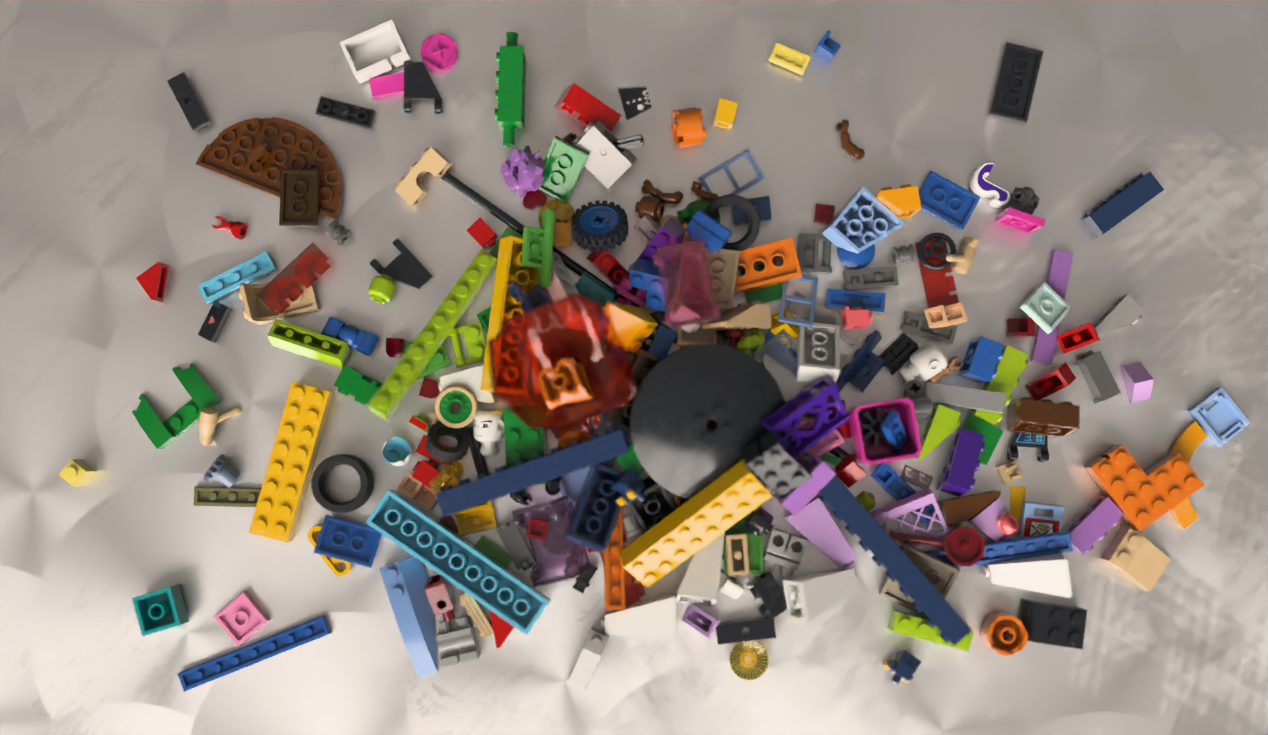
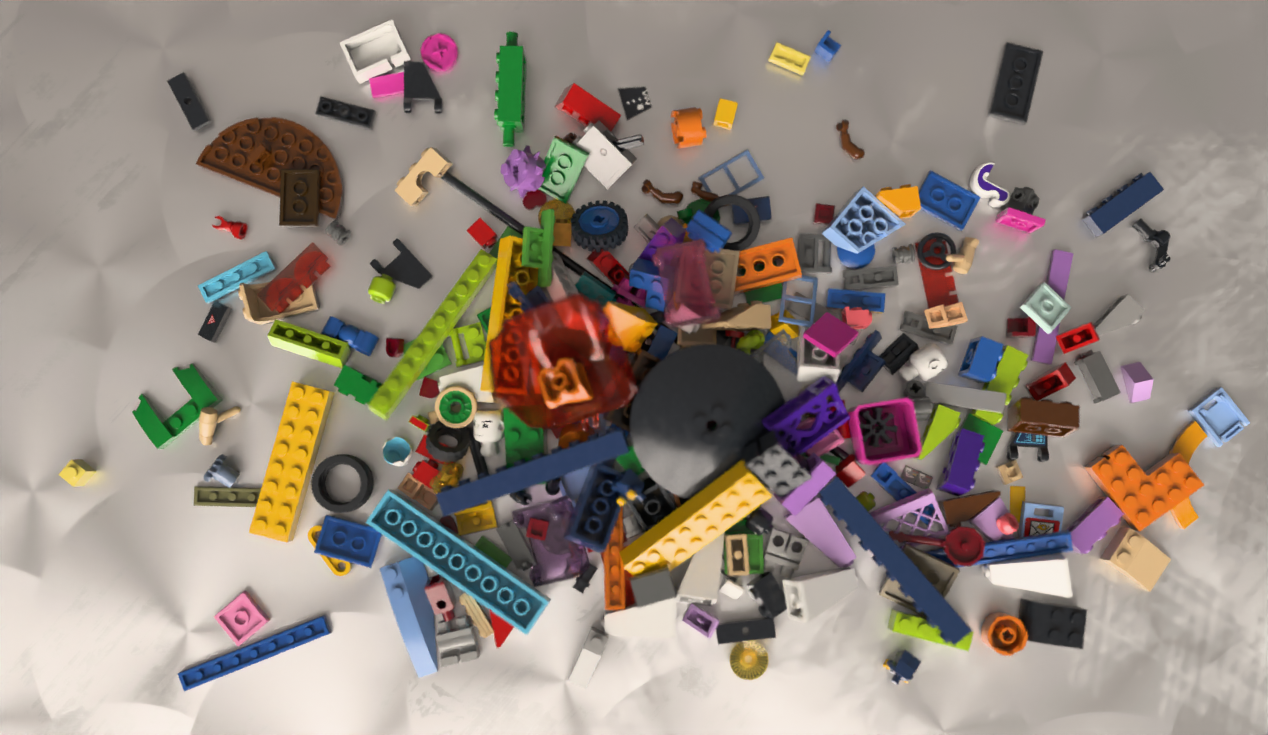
teal brick [132,584,189,636] -> none
red slope [136,262,169,303] -> none
reddish brown head [635,196,664,222] -> none
blue tile [881,410,908,455] -> none
medium nougat piece [929,356,963,383] -> none
none -> dark grey slope [630,567,677,608]
none -> dark pink tile [803,312,858,358]
none -> black pin [1131,218,1171,272]

